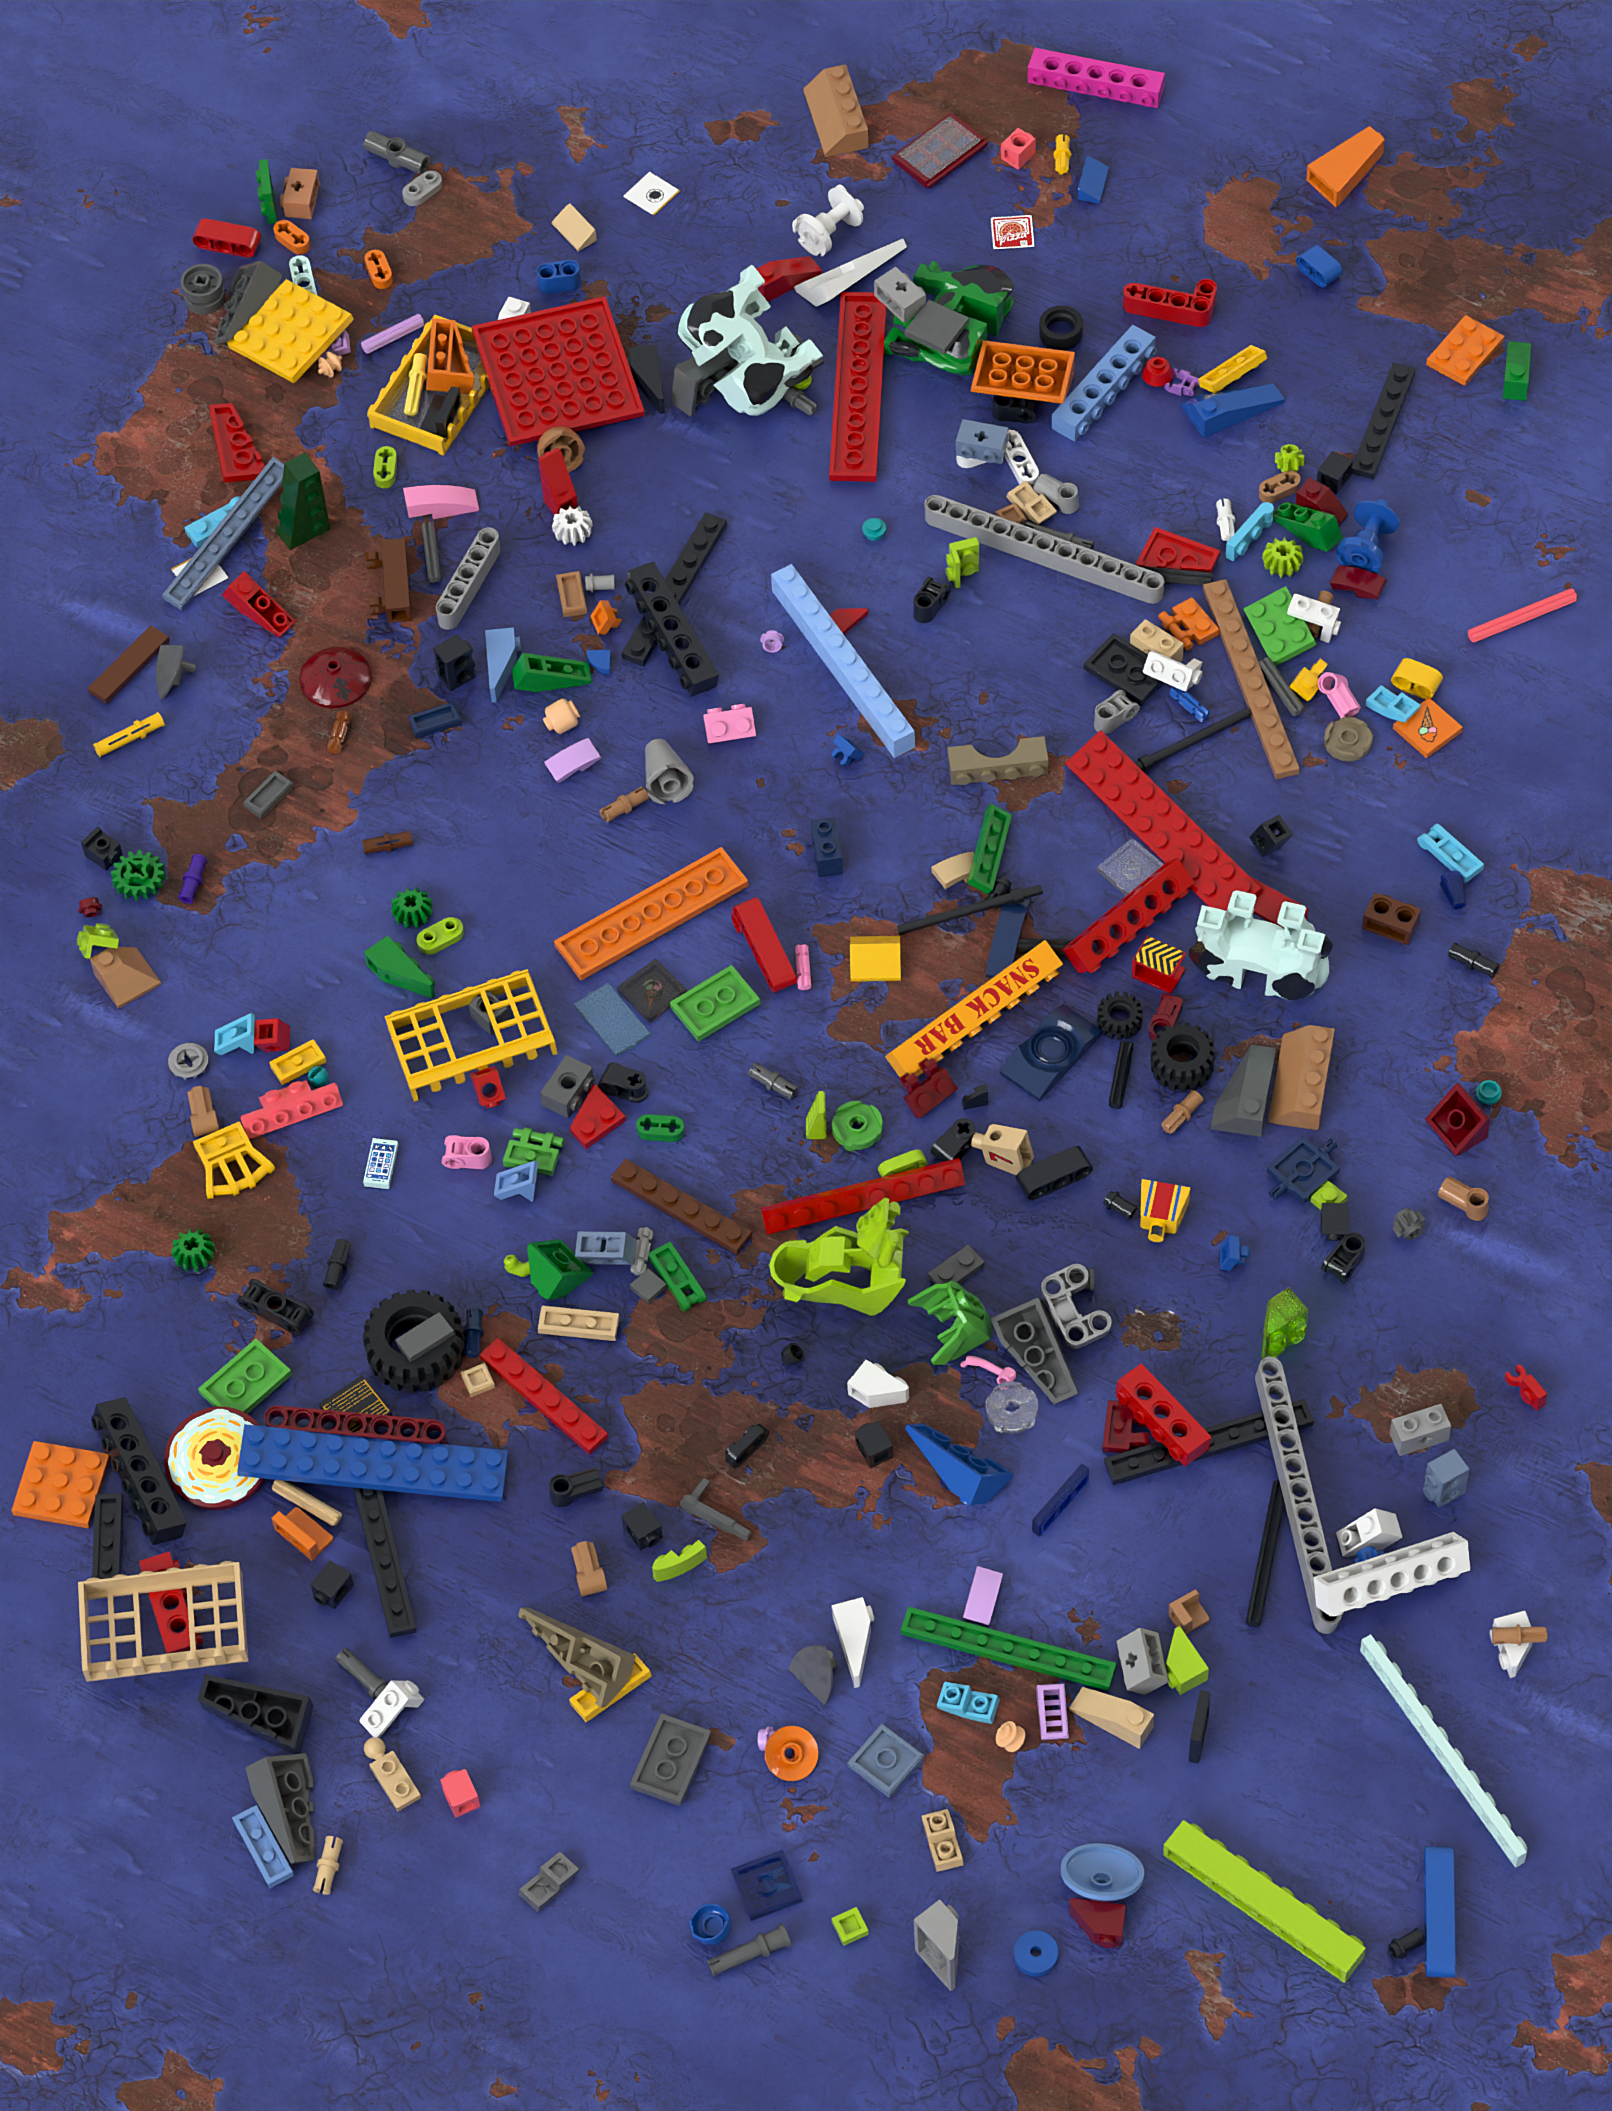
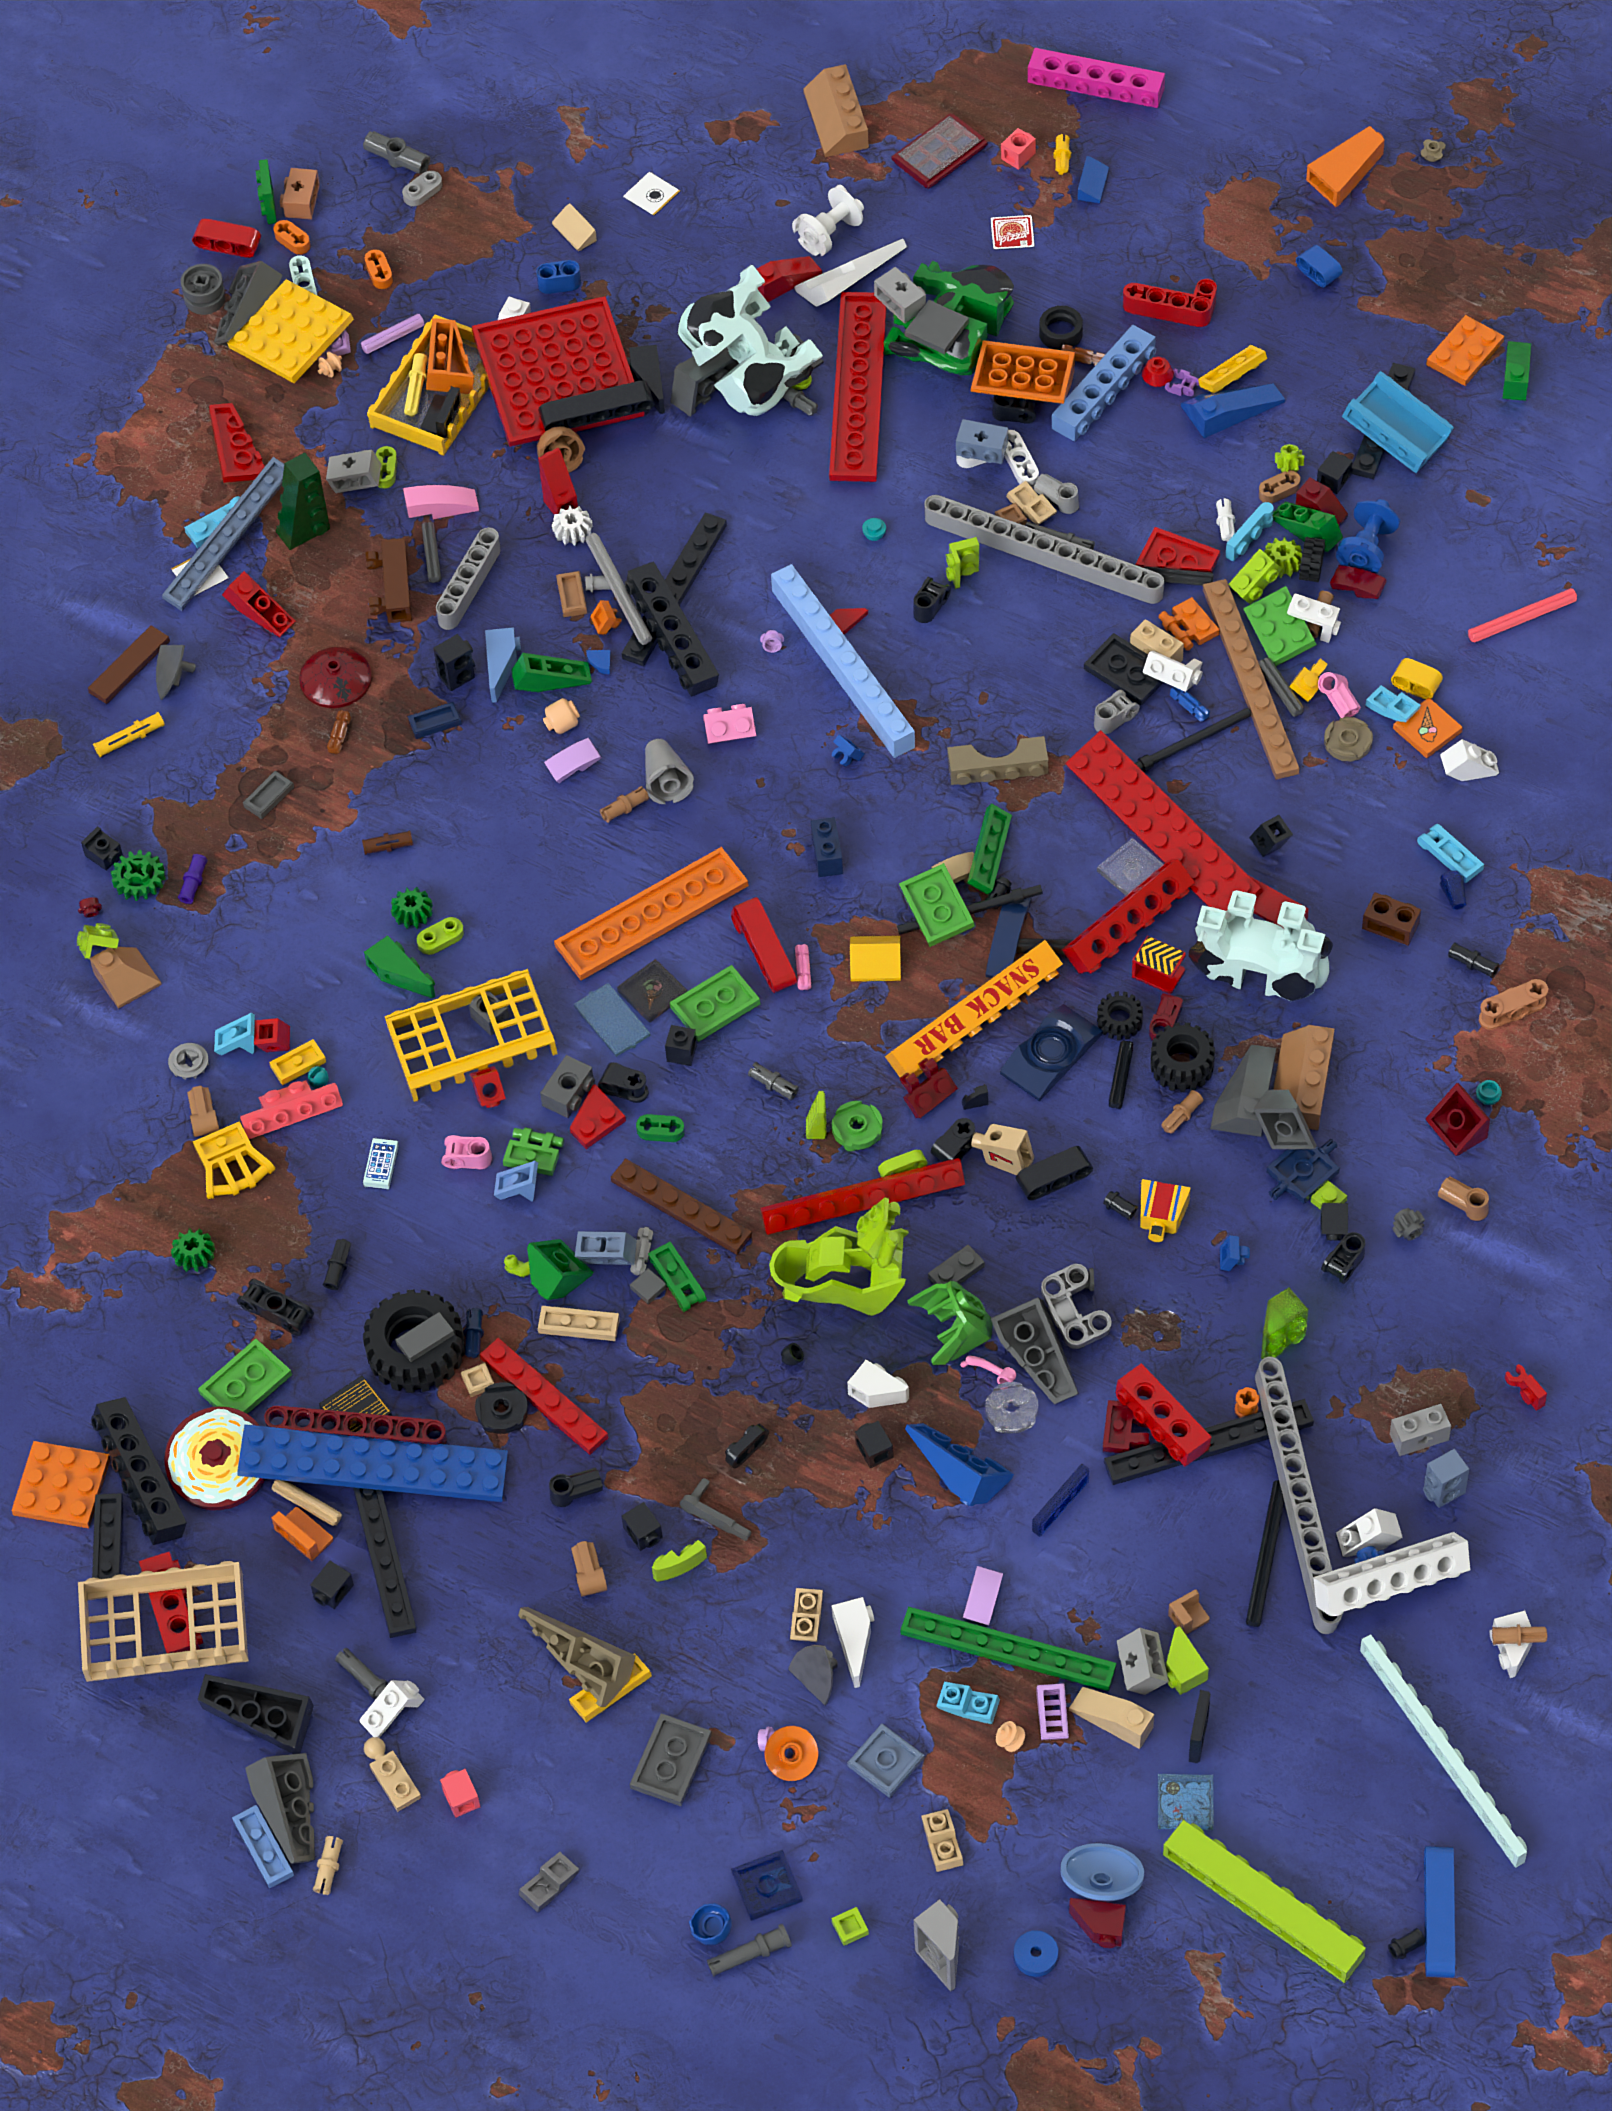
none -> light grey brick [326,450,381,493]
none -> black plate [475,1382,528,1434]
none -> black beam [538,381,655,431]
none -> light grey axle [586,533,652,645]
none -> black brick [665,1025,697,1066]
none -> tan slope [790,1588,823,1642]
none -> bright green plate [899,863,975,947]
none -> dark orange axle [1061,344,1106,366]
none -> clear light blue tile [1158,1774,1214,1830]
none -> lime bracket [1228,549,1282,605]
none -> orange bush [1235,1387,1259,1418]
none -> dark grey slope [1254,1090,1317,1149]
none -> black tyre [1299,537,1325,582]
none -> dark azure panel [1342,371,1454,473]
none -> dark tan plate [1421,139,1446,162]
none -> white slope [1440,739,1499,781]
none -> nougat piece [1479,979,1548,1030]

